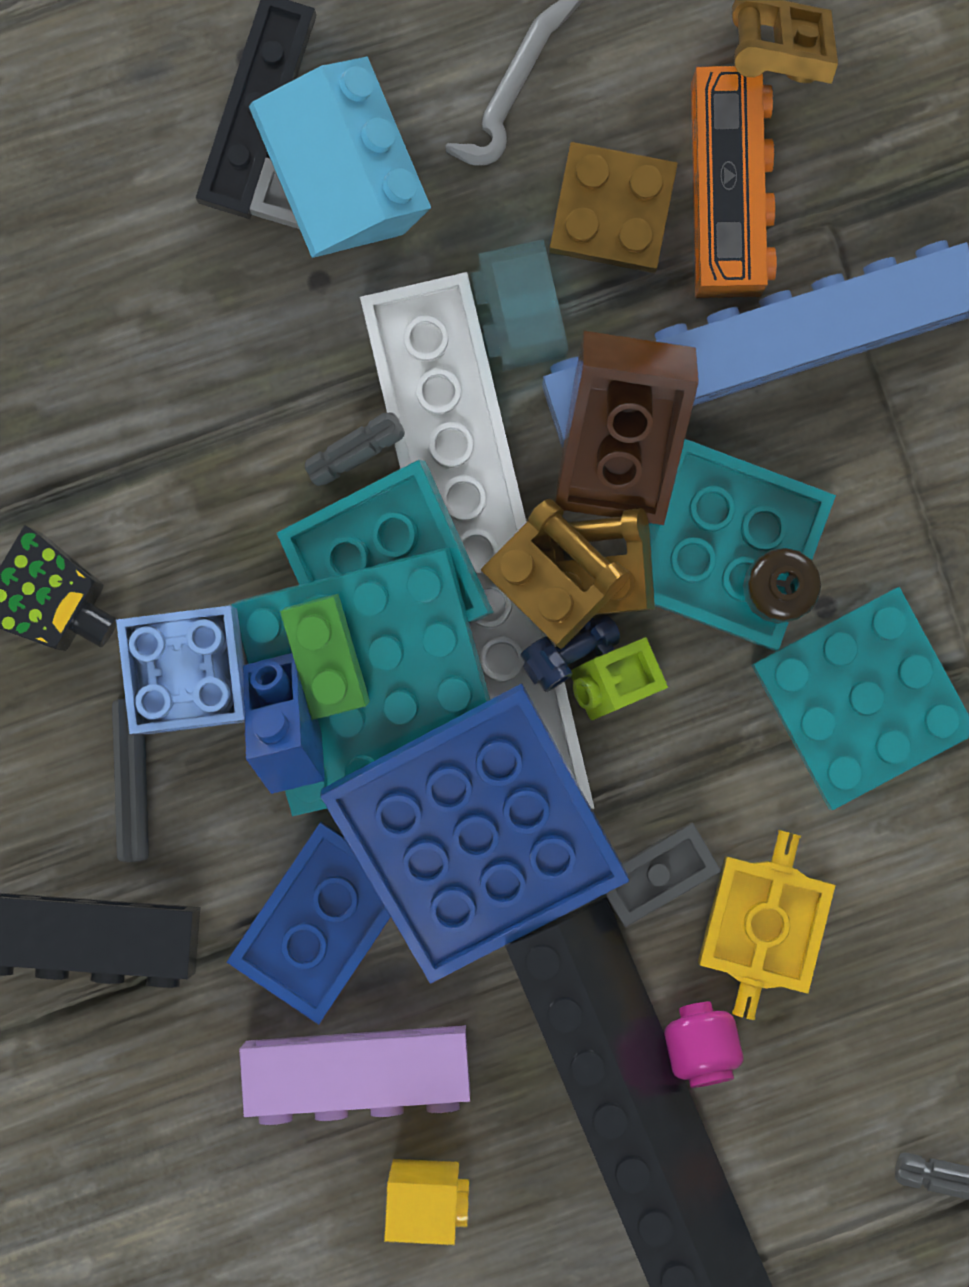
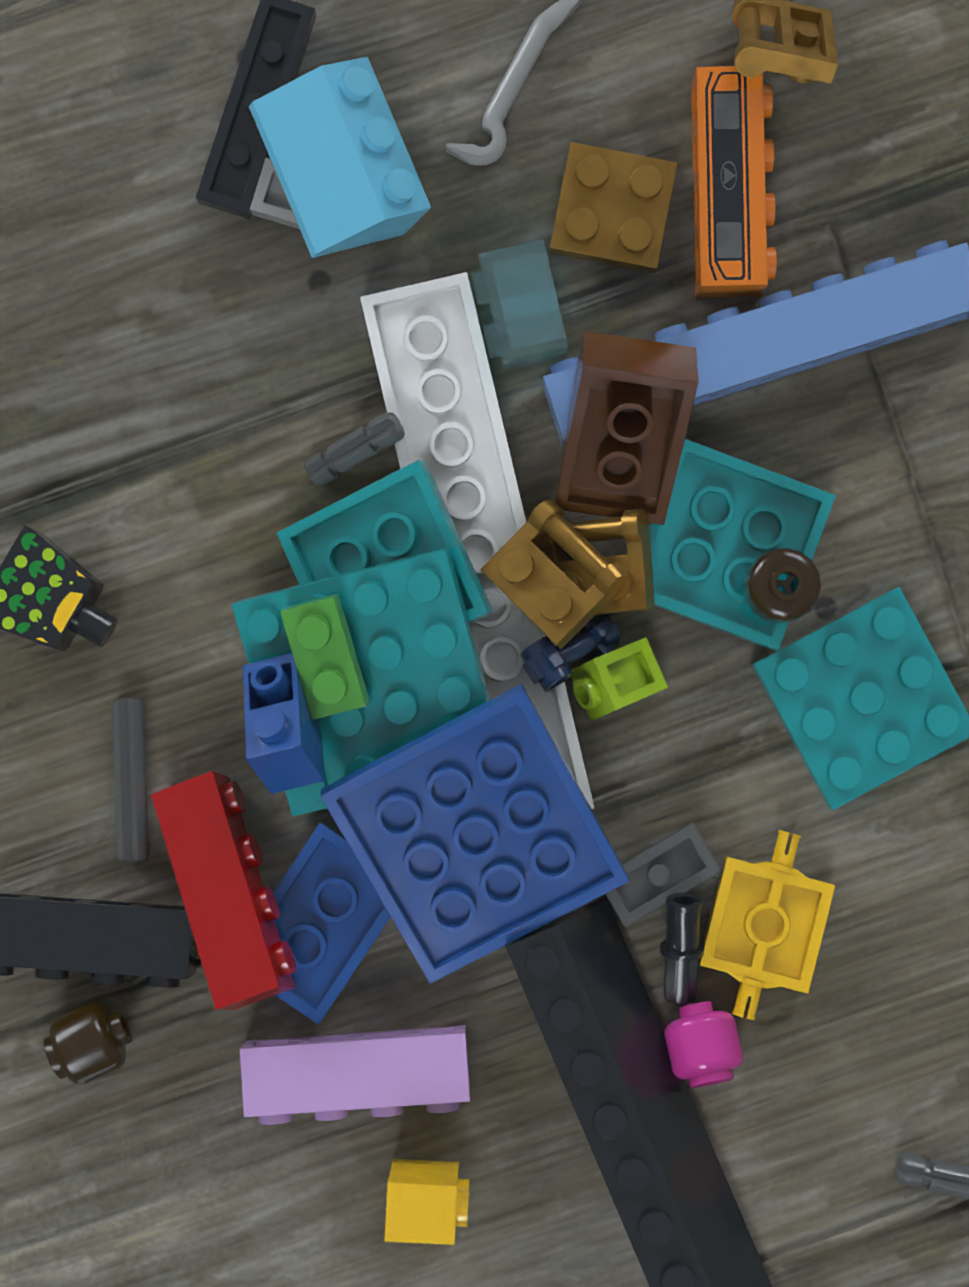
light blue brick [116,605,248,734] -> none
none -> dark brown head [44,1002,133,1085]
none -> red brick [151,771,296,1010]
none -> black axle [660,893,705,1006]

